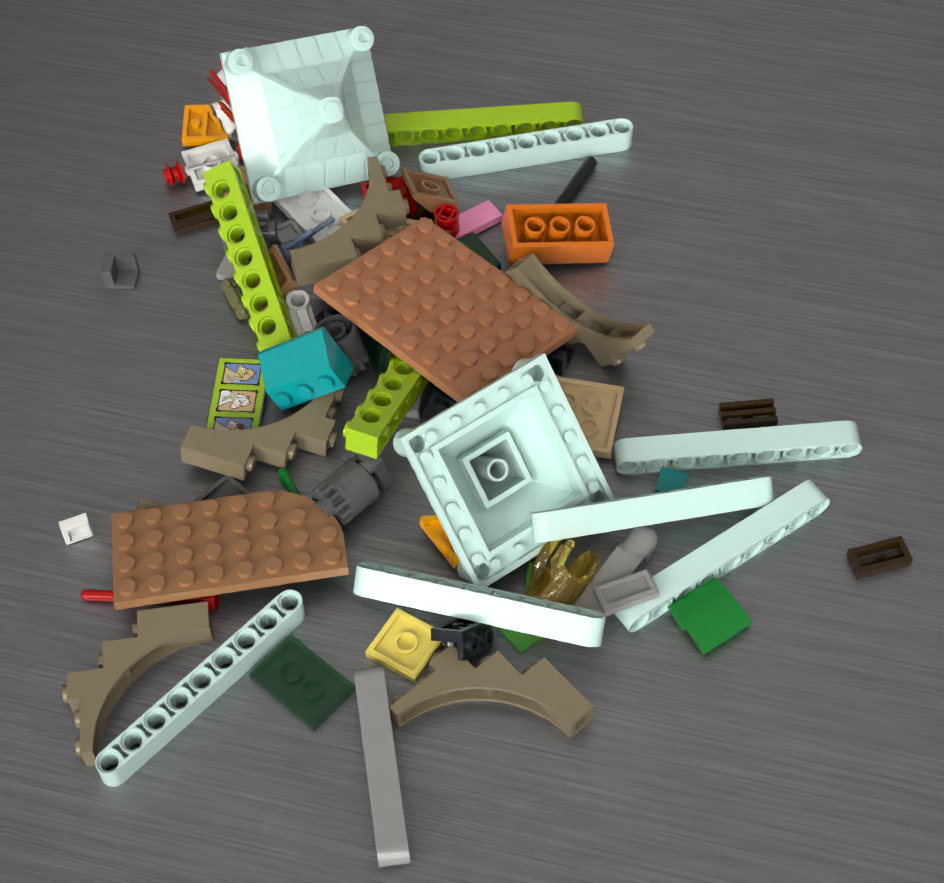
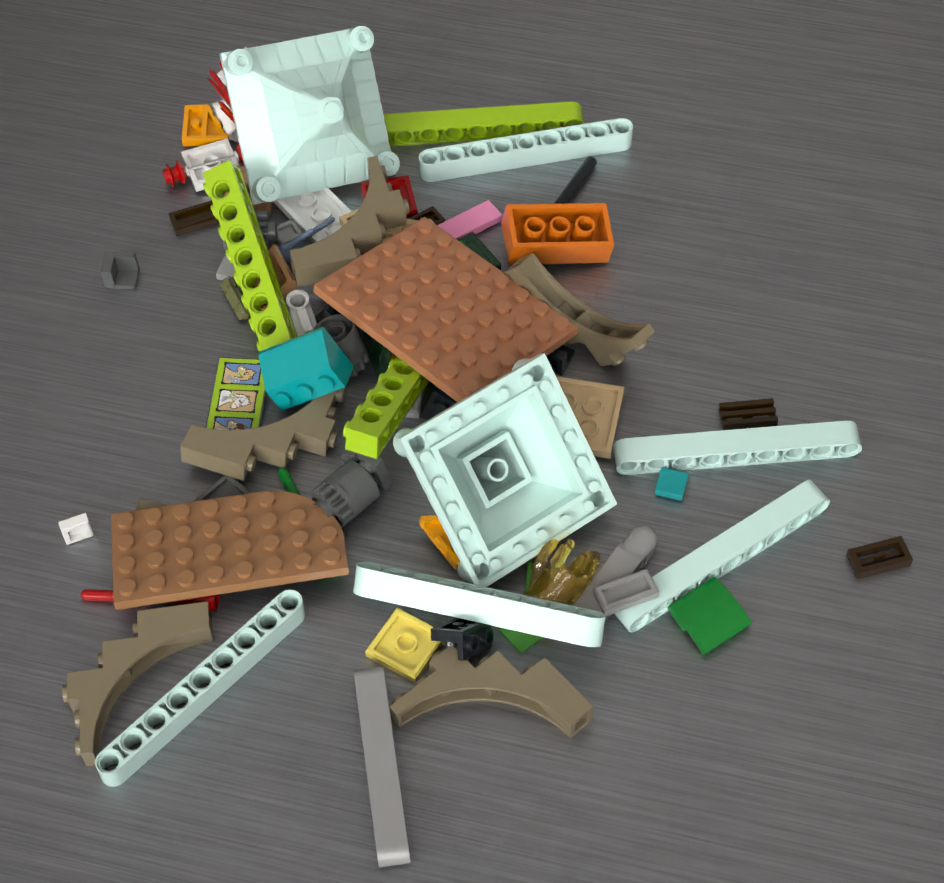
clear green tile [249,634,356,732] -> none
medium nougat slope [401,168,460,213] -> none
red wheel [434,204,460,237] -> none
light aqua beam [531,475,774,543] -> none

